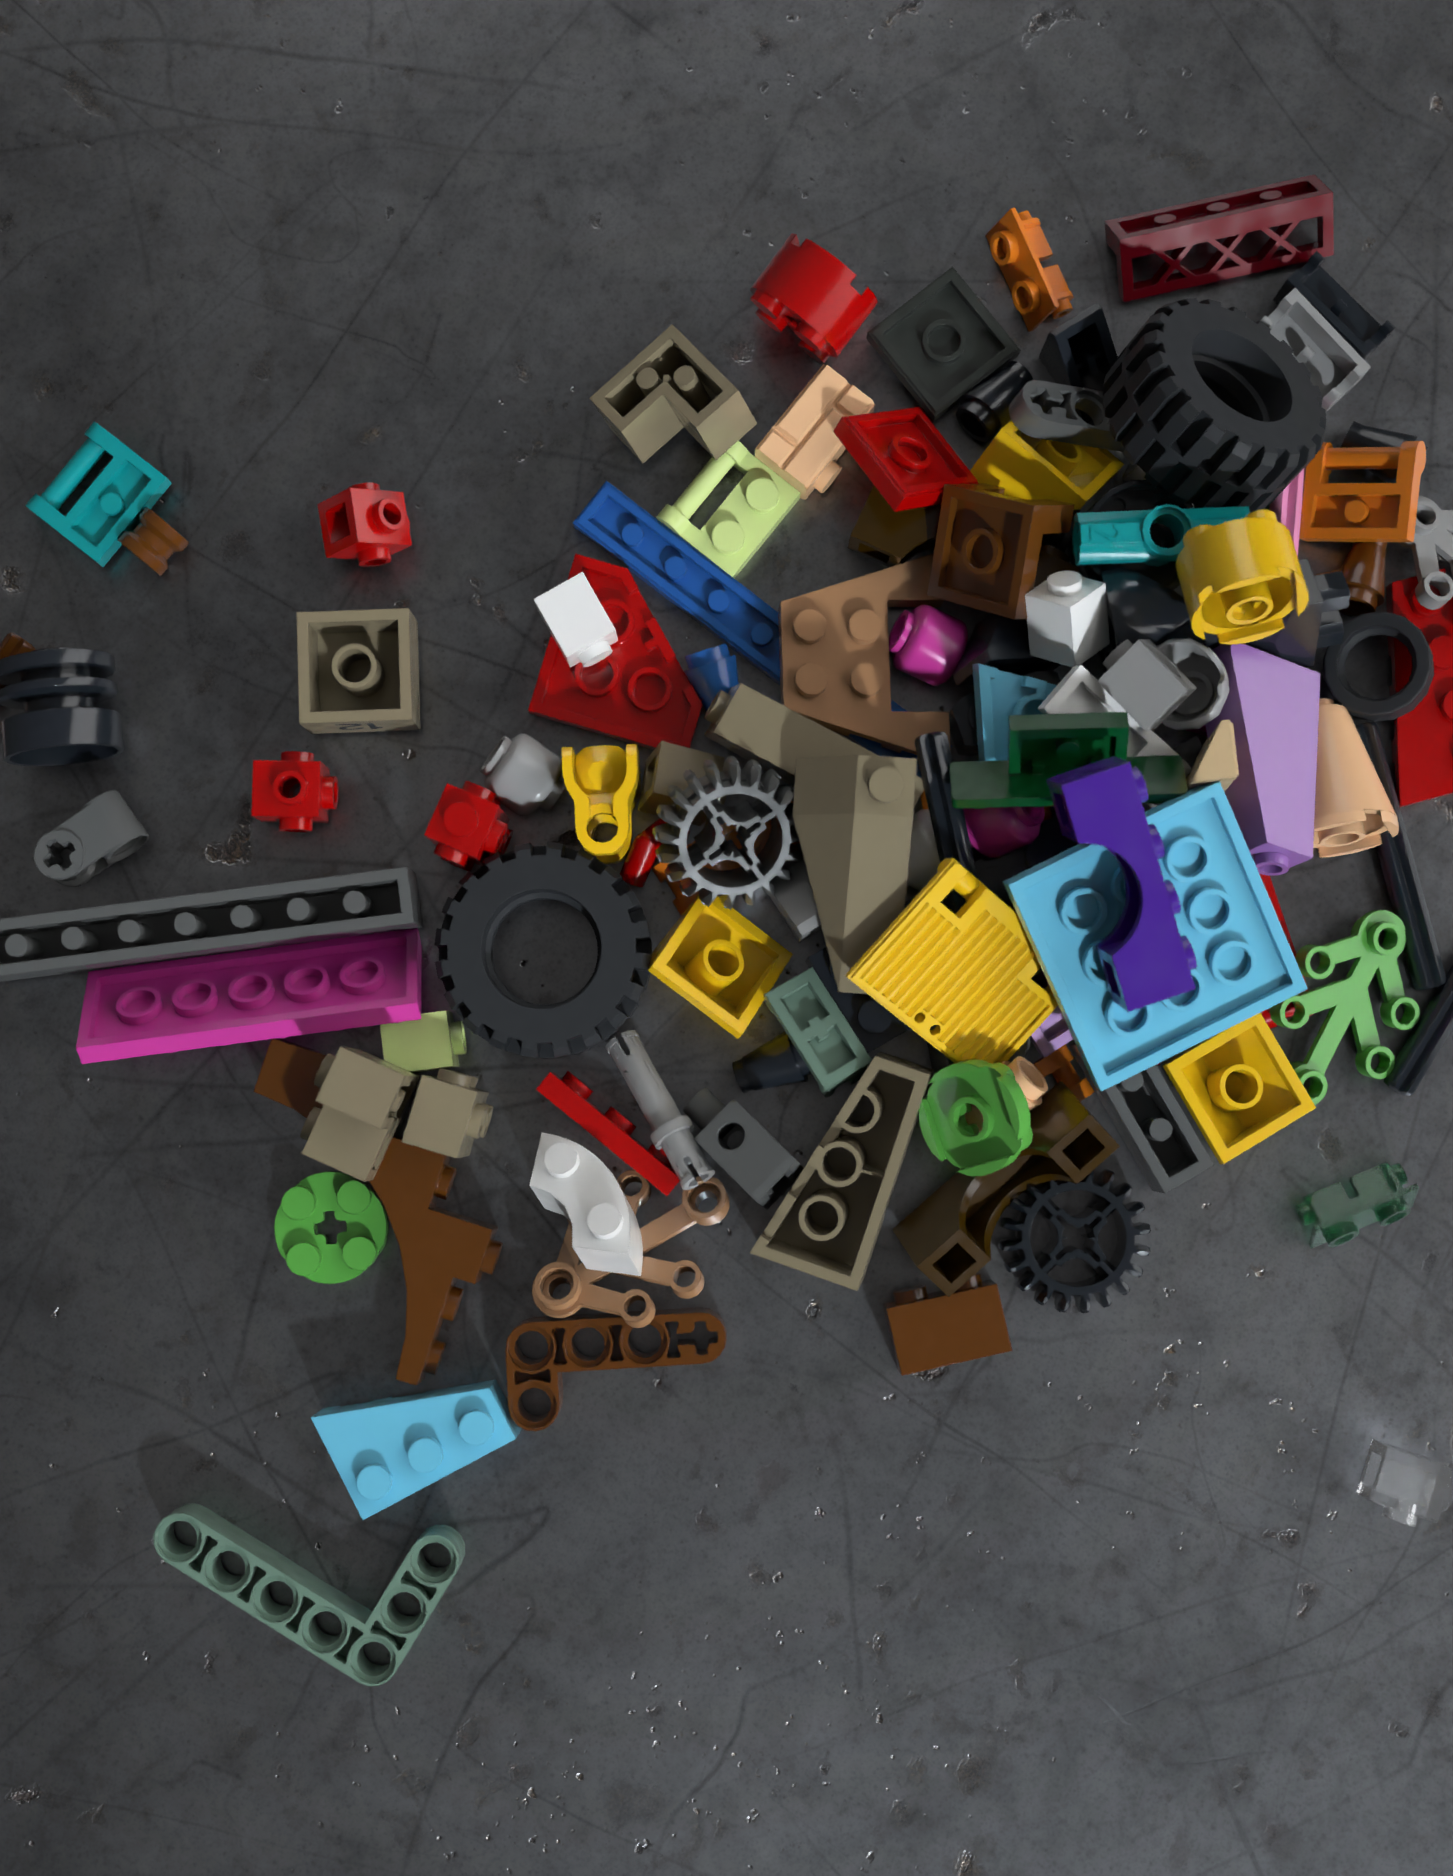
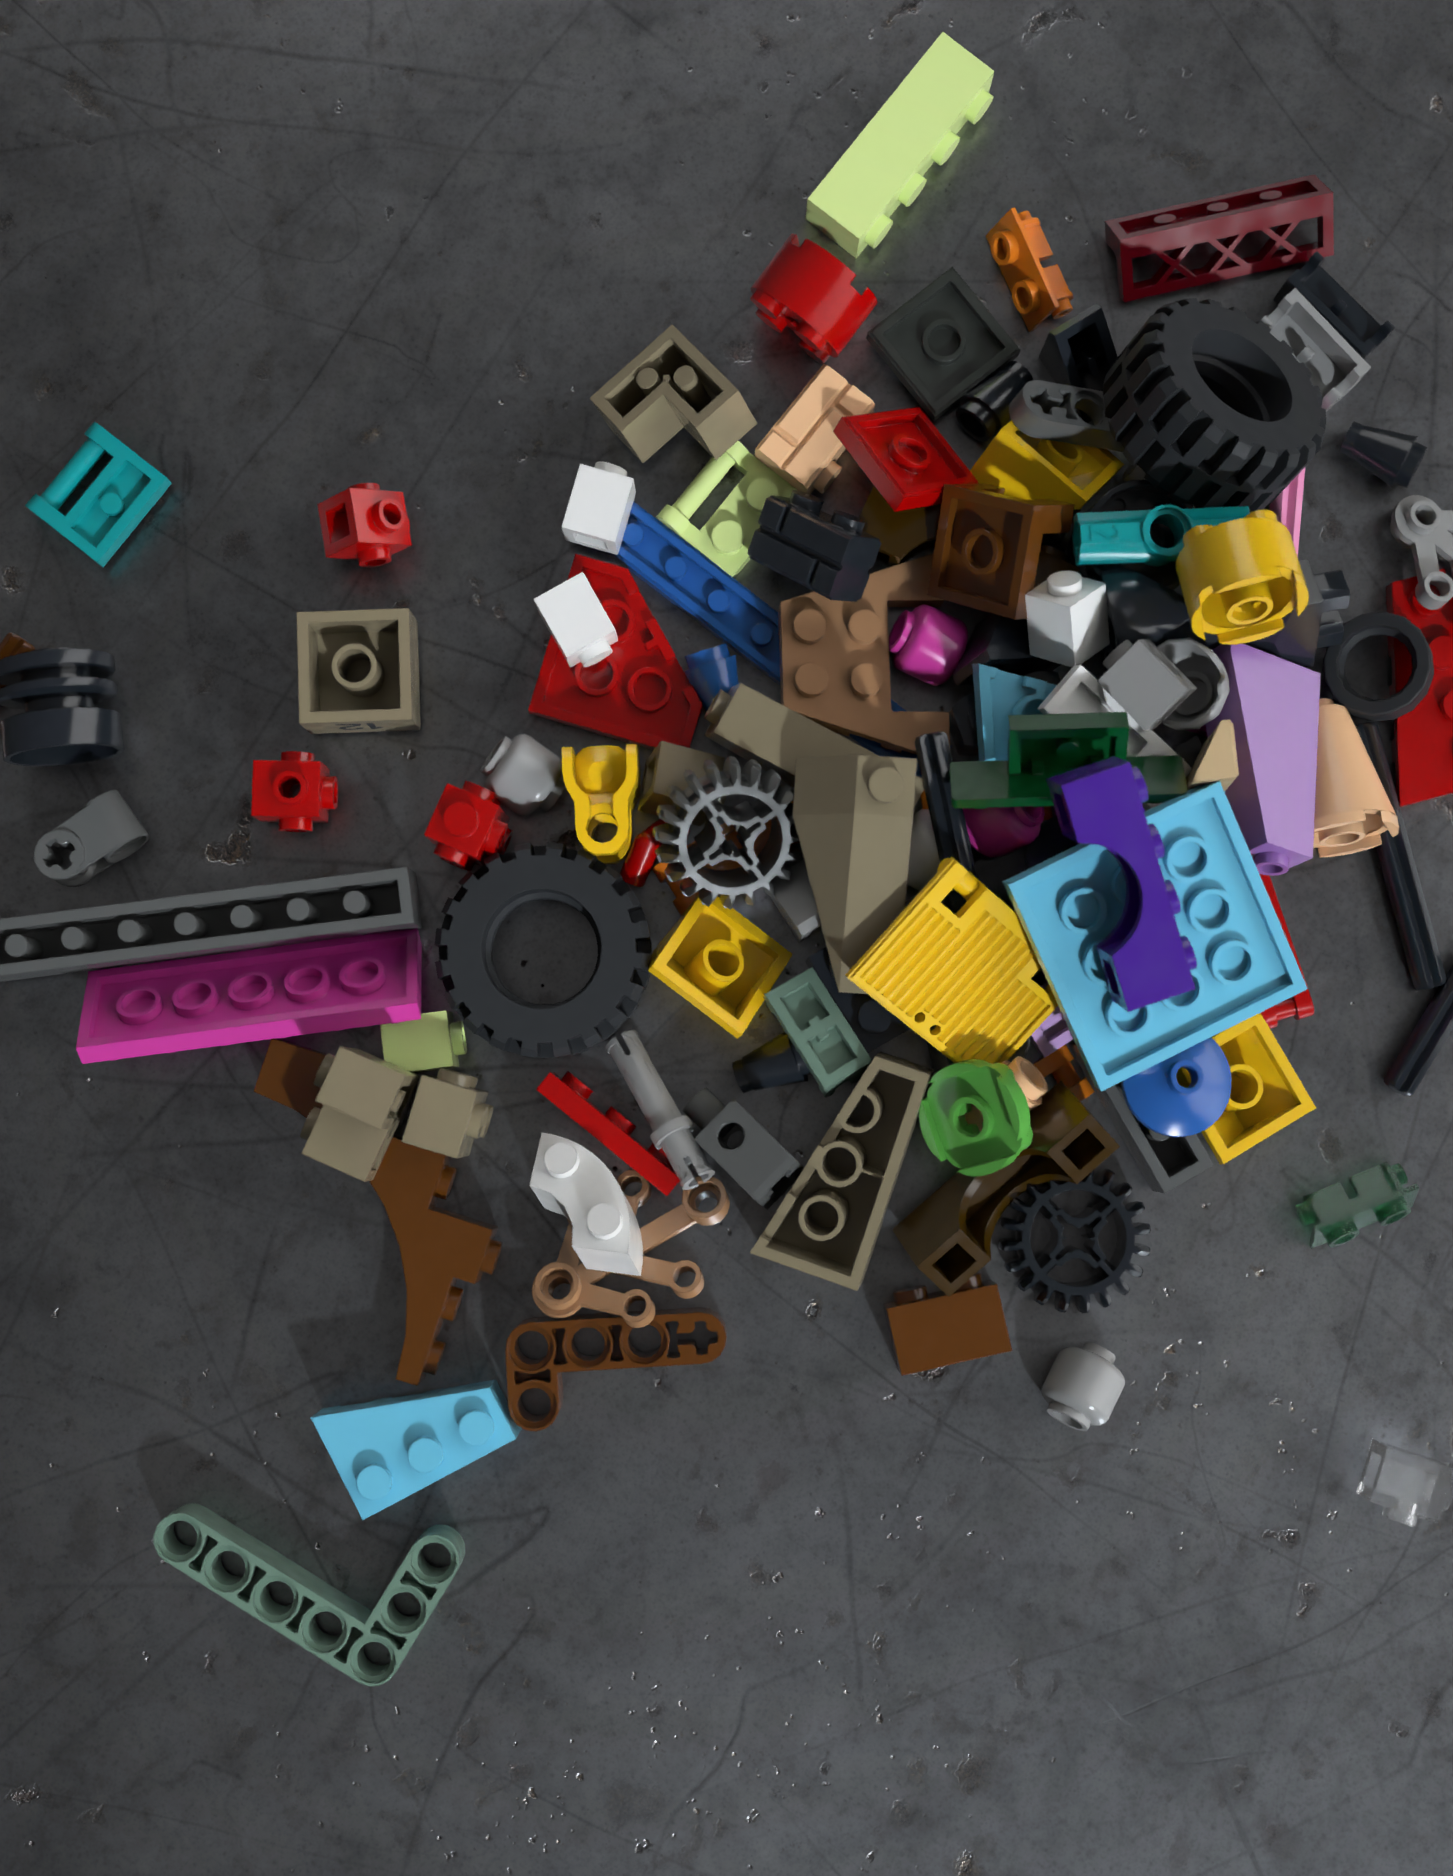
reddish brown wheel [118,507,189,576] -> none
bright green plate [274,1171,389,1284] -> none
bright green plant [1270,910,1420,1105] -> none
orange plate [1299,441,1426,542] -> none
reddish brown cone [1339,542,1388,617] -> none
none -> white brick [562,461,636,555]
none -> black brick [747,490,882,602]
none -> yellowish green brick [806,32,994,258]
none -> light grey head [1041,1342,1125,1431]
none -> blue dish [1121,1037,1232,1137]

